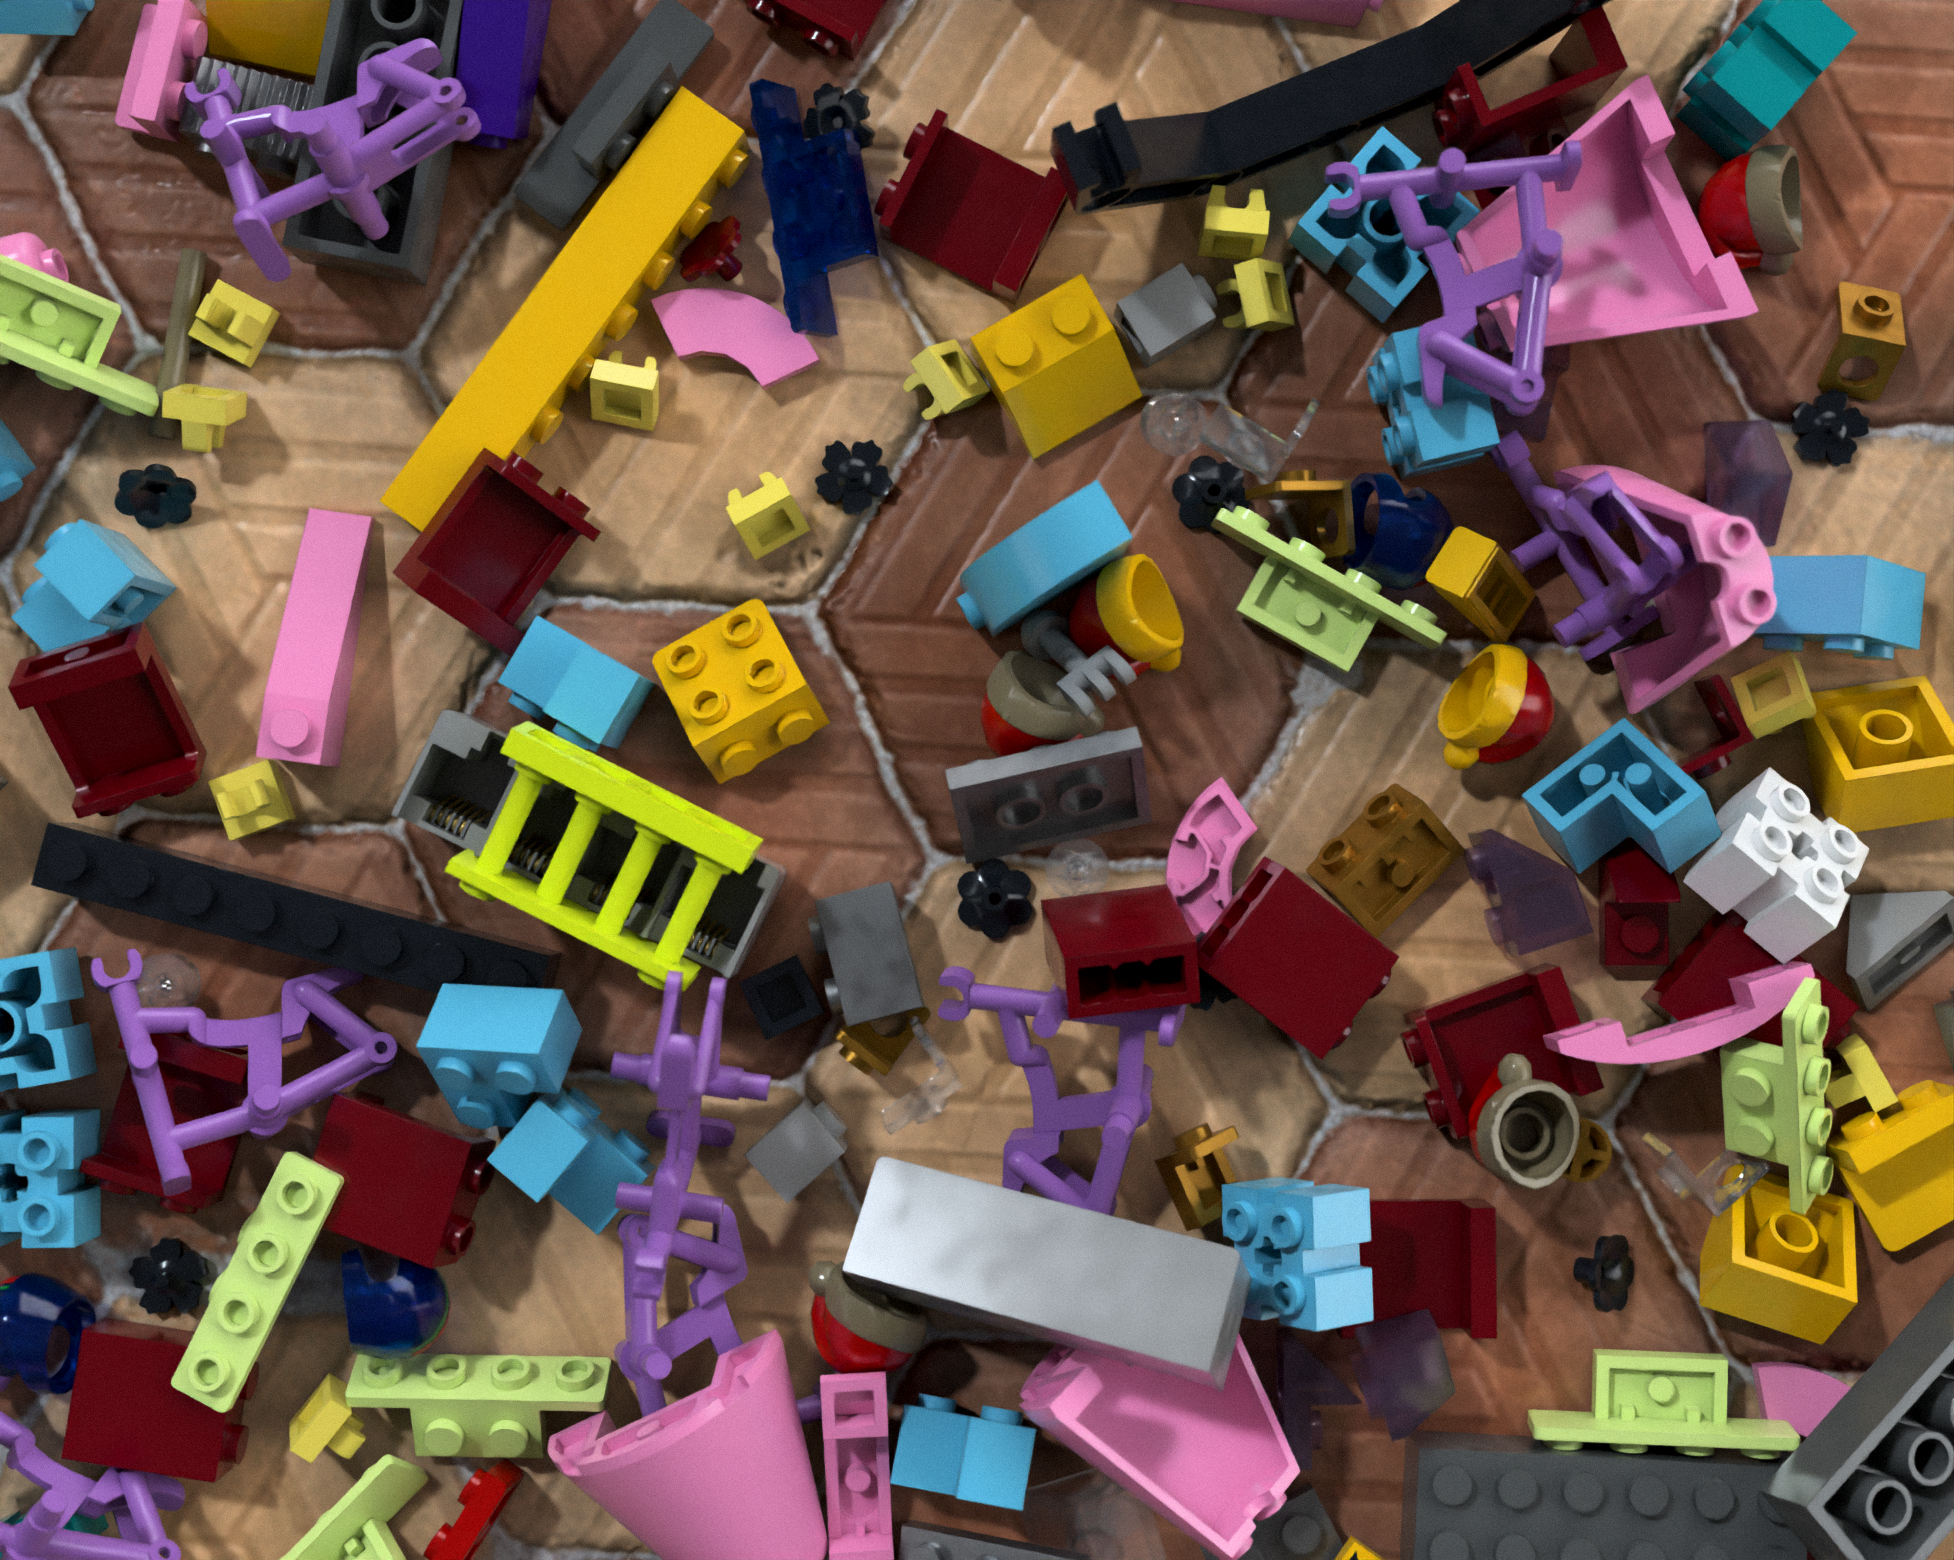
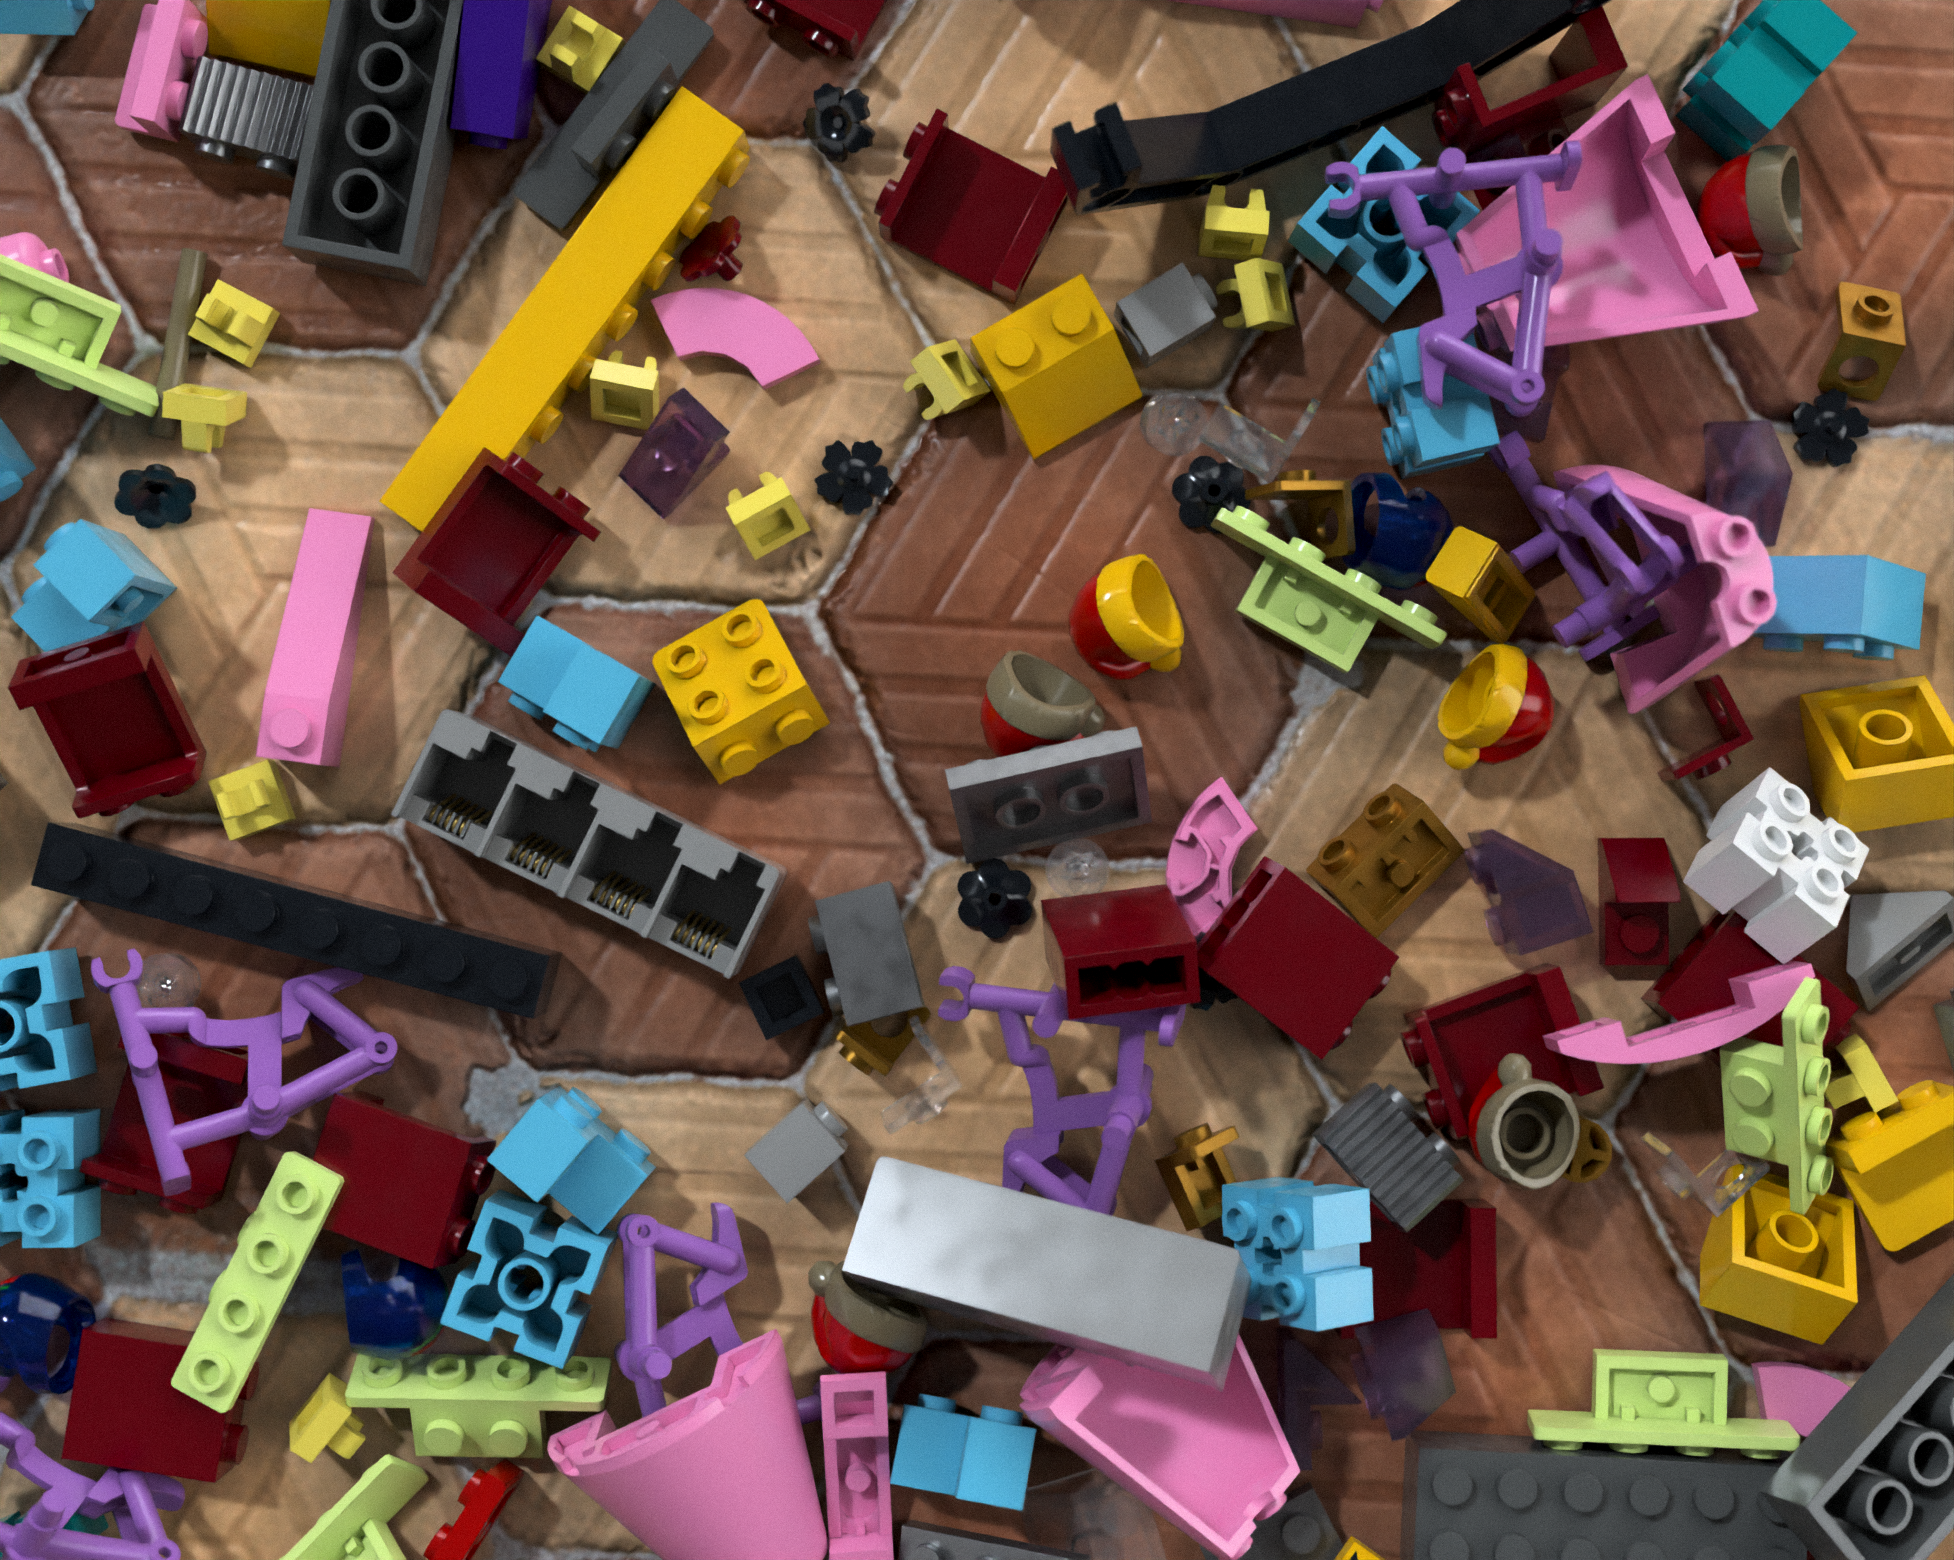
black plant [128,1237,210,1314] -> none
medium lavender piece [184,38,481,282] -> none
medium azure brick [416,983,583,1129] -> none
neon yellow fence [445,721,764,992] -> none
medium lavender piece [610,970,771,1301] -> none
clear blue bracket [749,79,879,338] -> none
medium azure brick [955,479,1133,638] -> none
light grey hinge [1021,610,1137,718] -> none
medium azure brick [1522,718,1722,874] -> none
black plant [1573,1234,1634,1313] -> none
light yellow tile [1731,650,1817,739] -> none
none -> medium azure brick [439,1189,618,1369]
none -> light yellow tile [536,5,625,95]
none -> clear purple slope [618,387,730,519]
none -> flat silver brick [1312,1083,1464,1233]

